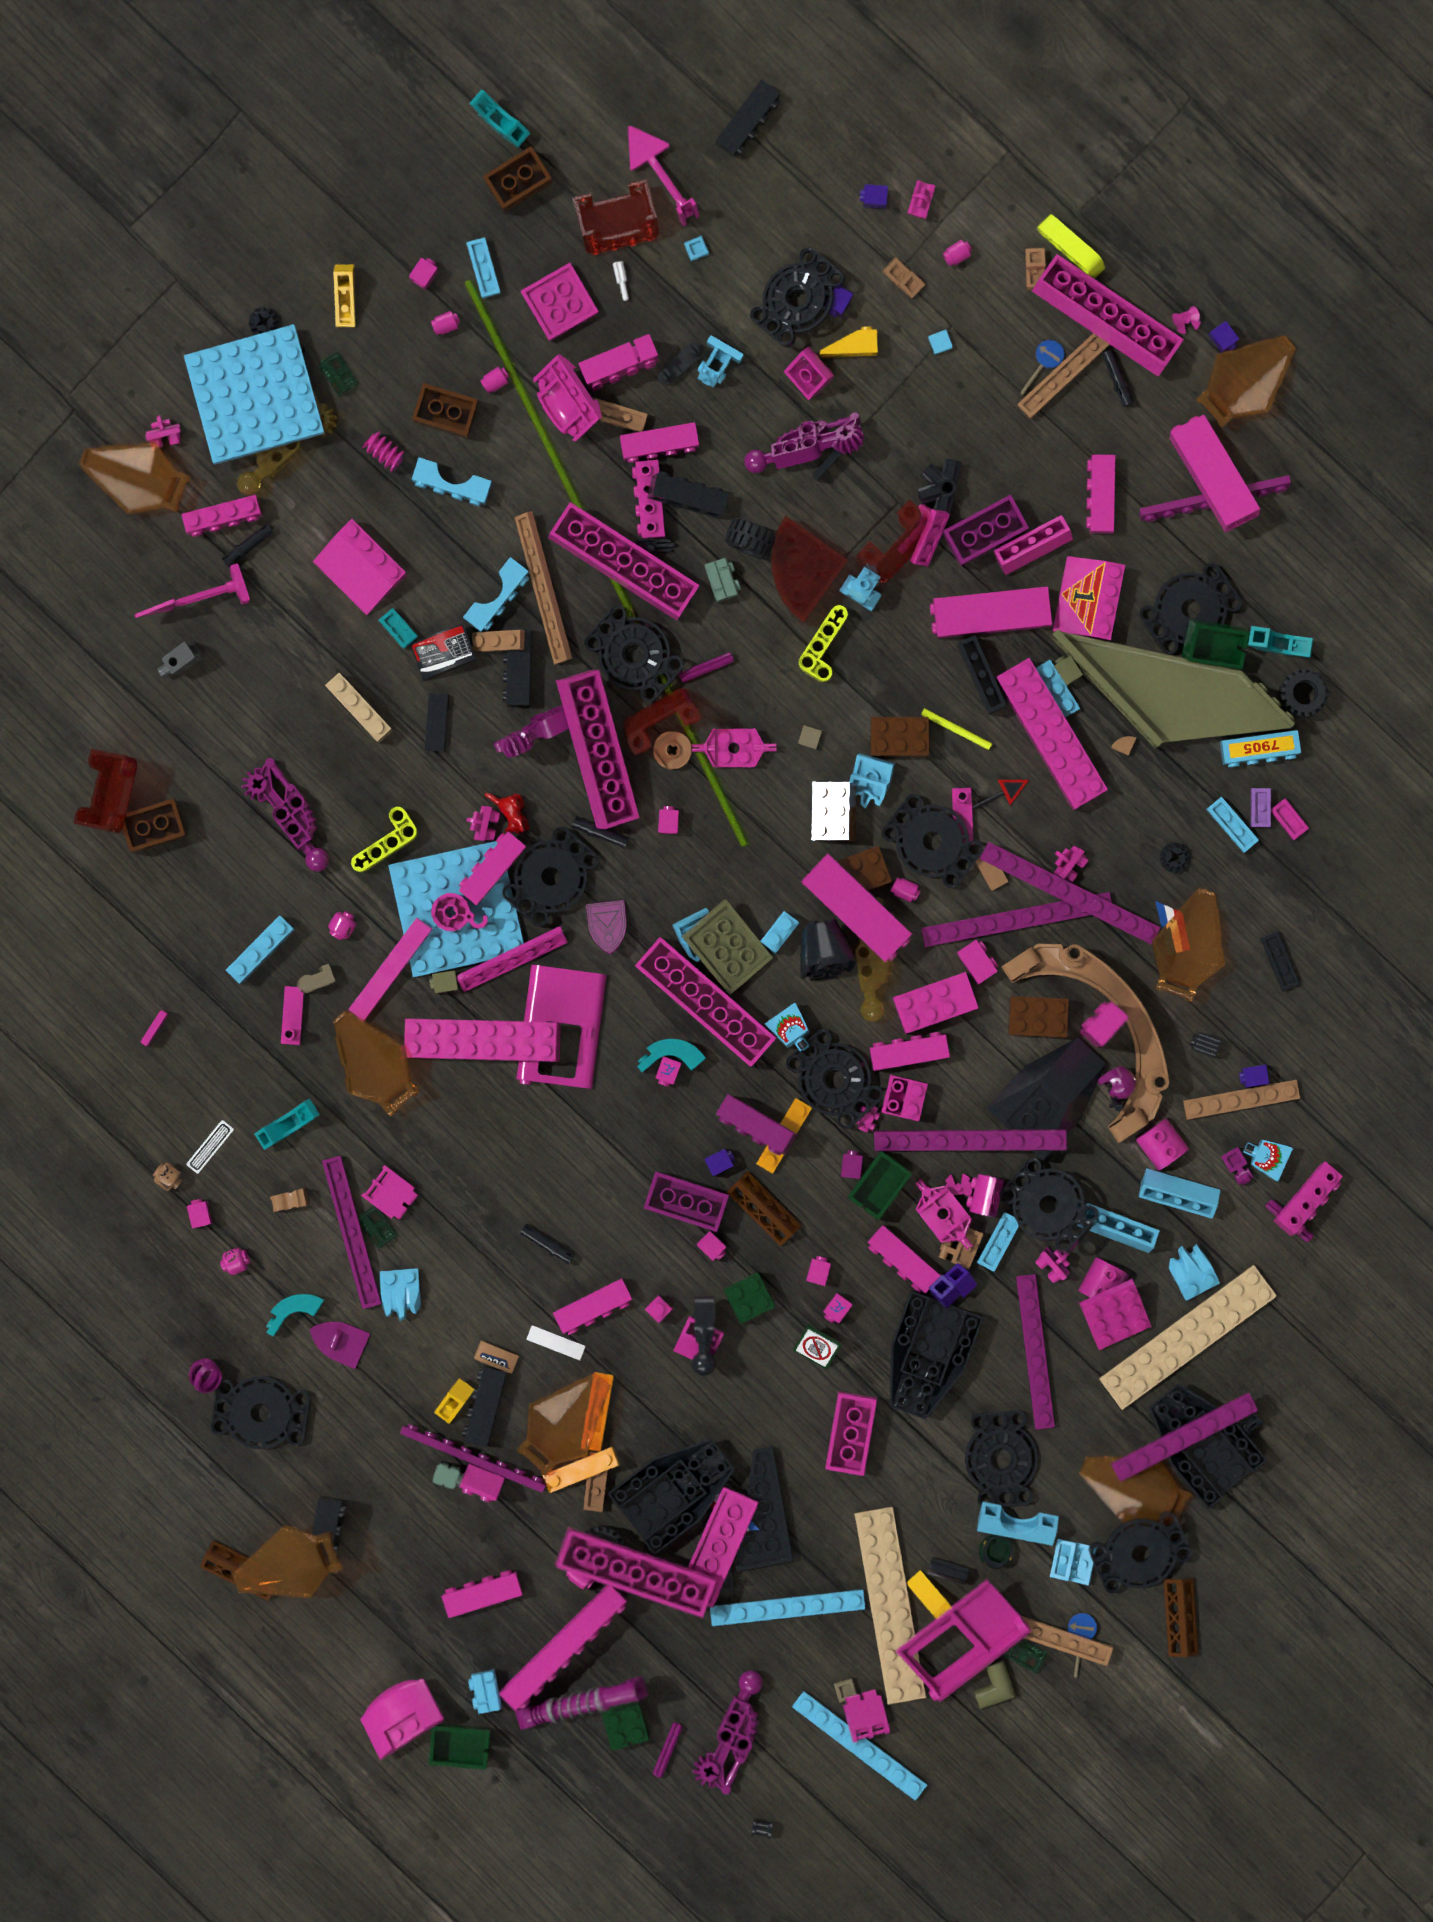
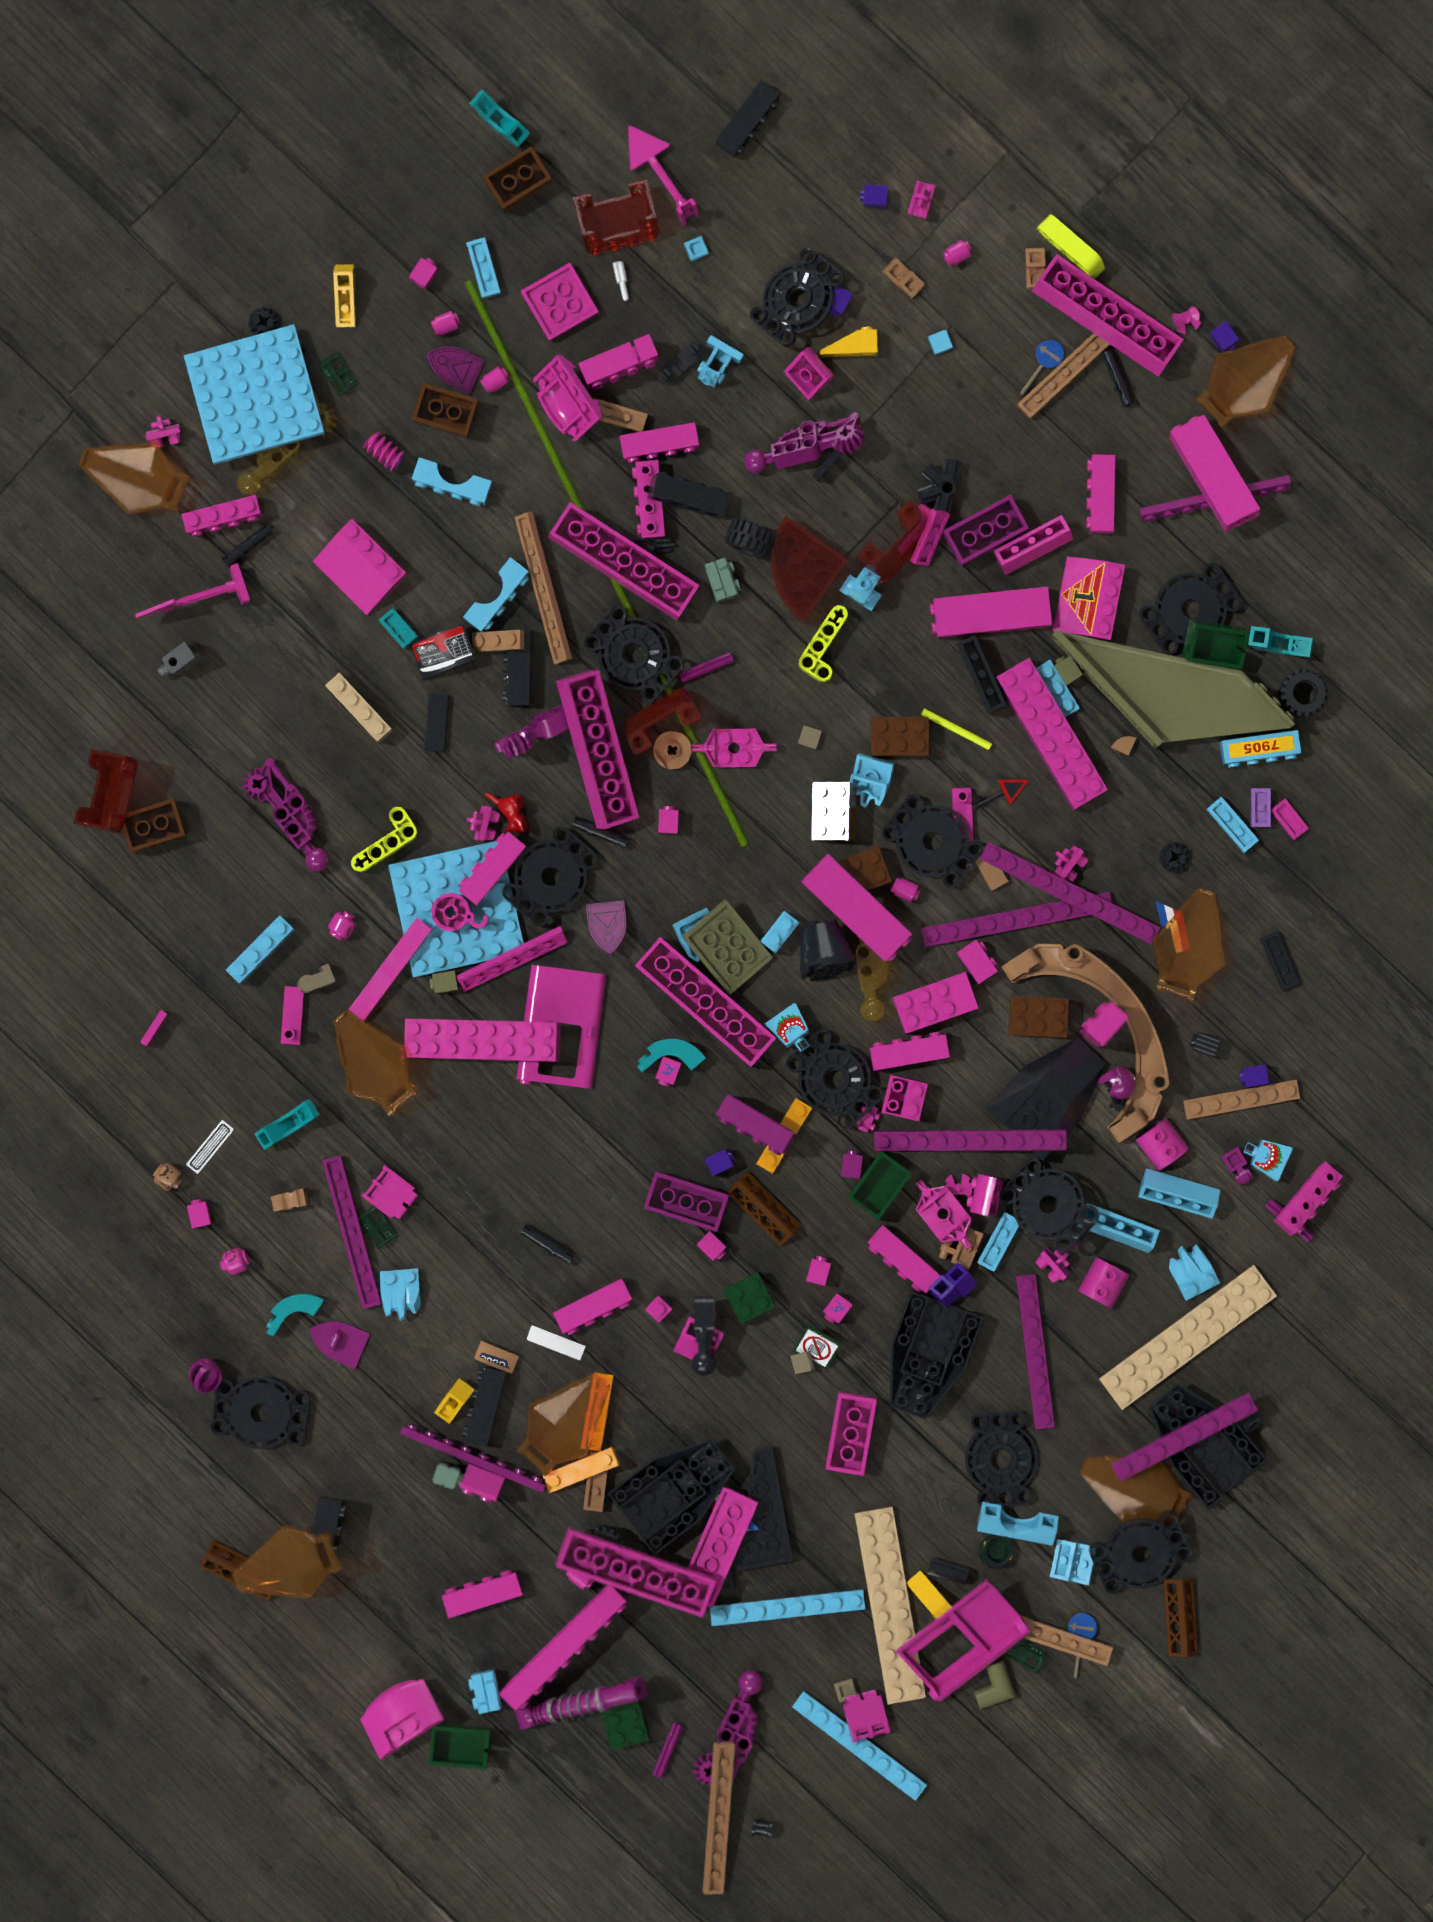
dark pink plate [1079,1279,1152,1350] -> none
none -> magenta shield [427,347,485,395]
none -> medium nougat plate [703,1742,735,1895]
none -> dark tan tile [790,1351,815,1374]

